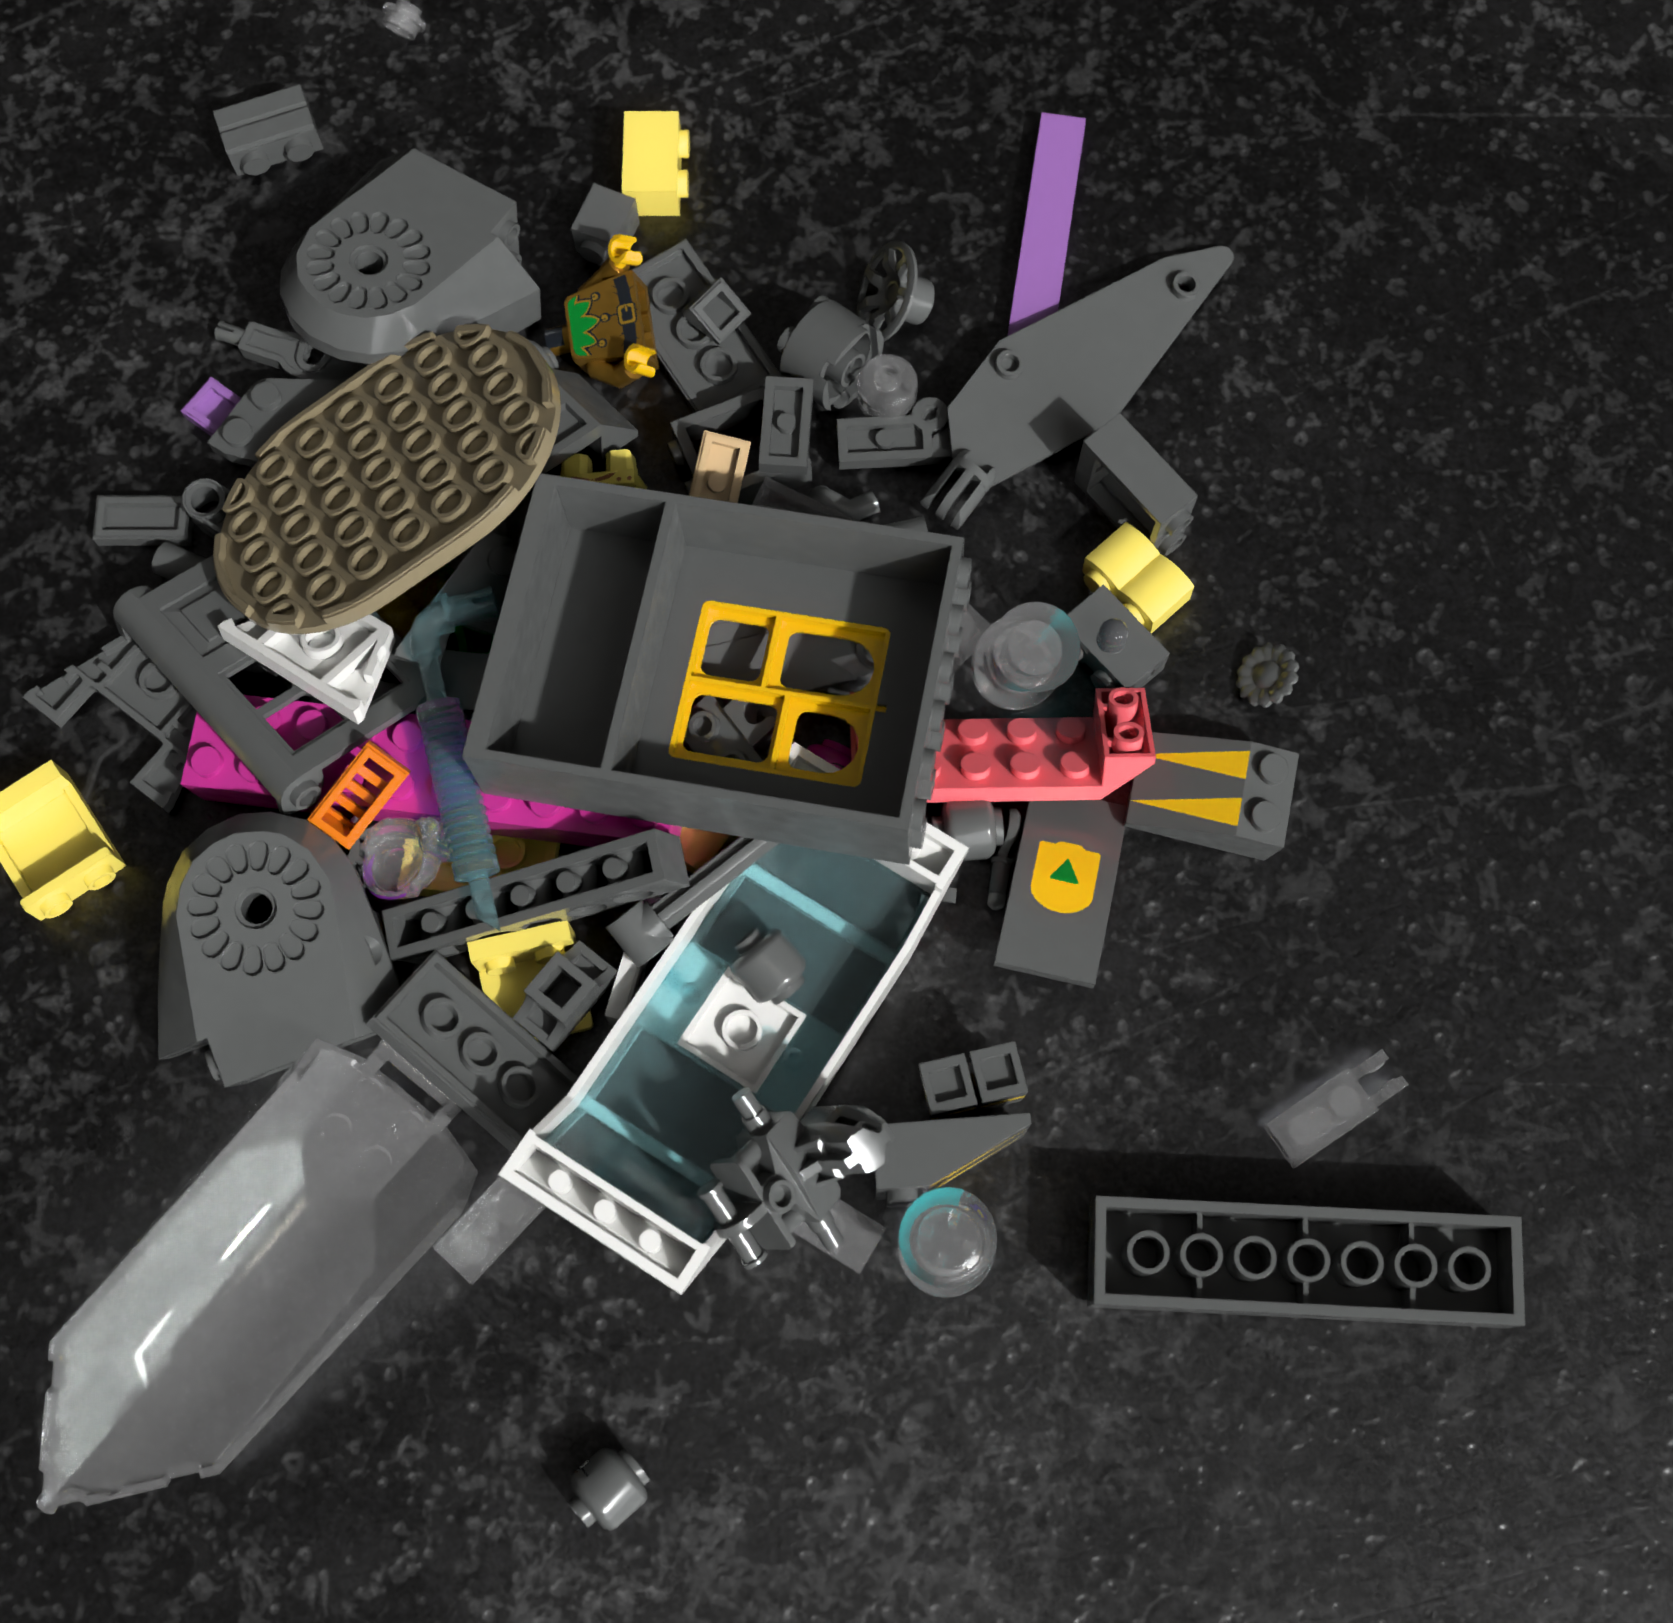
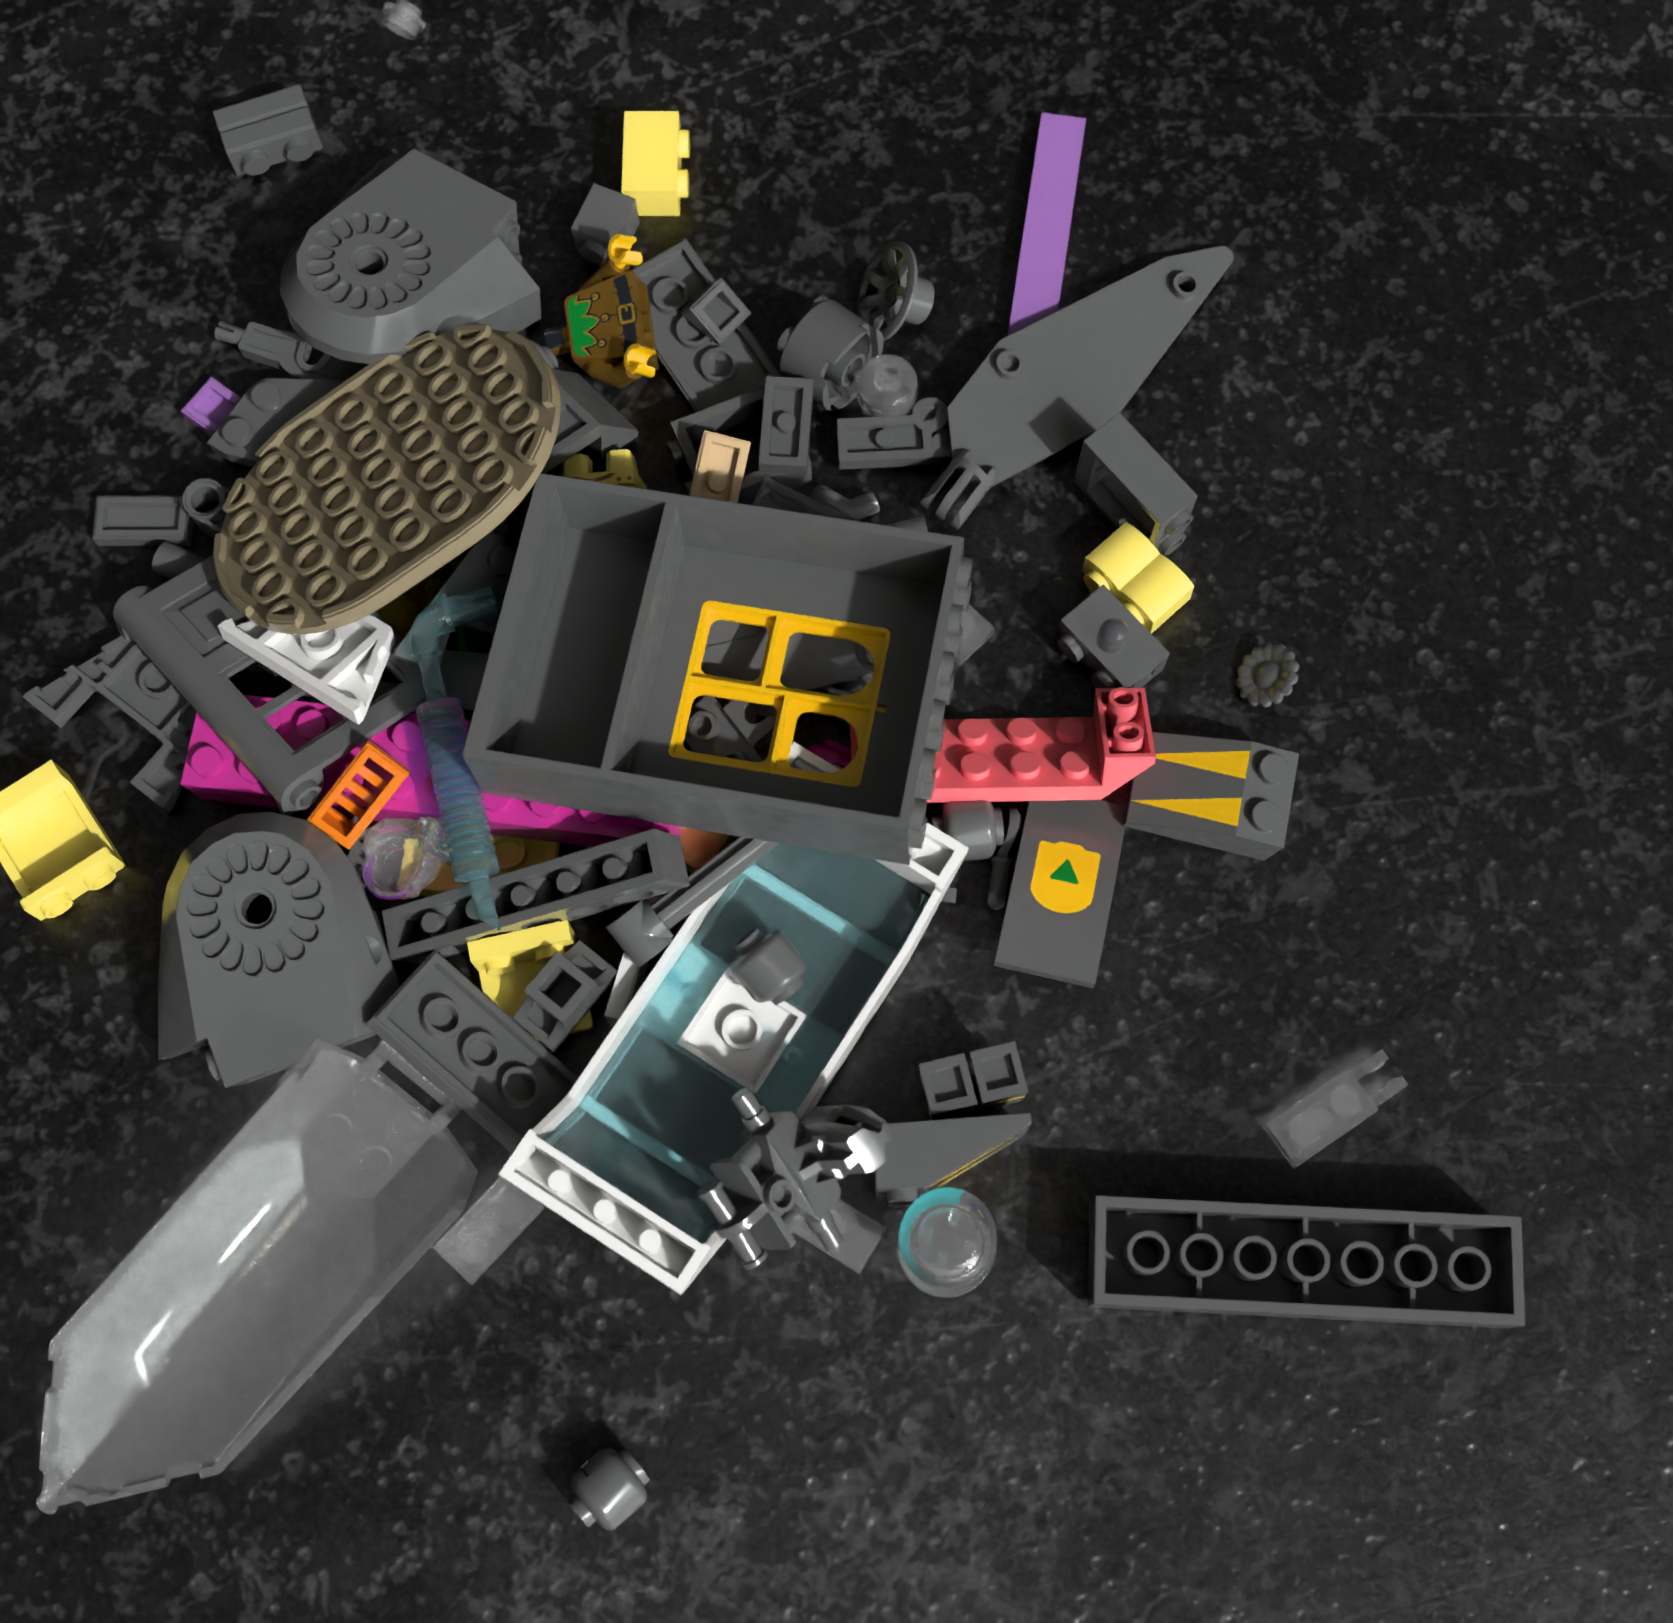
clear hat [971,602,1080,710] -> none

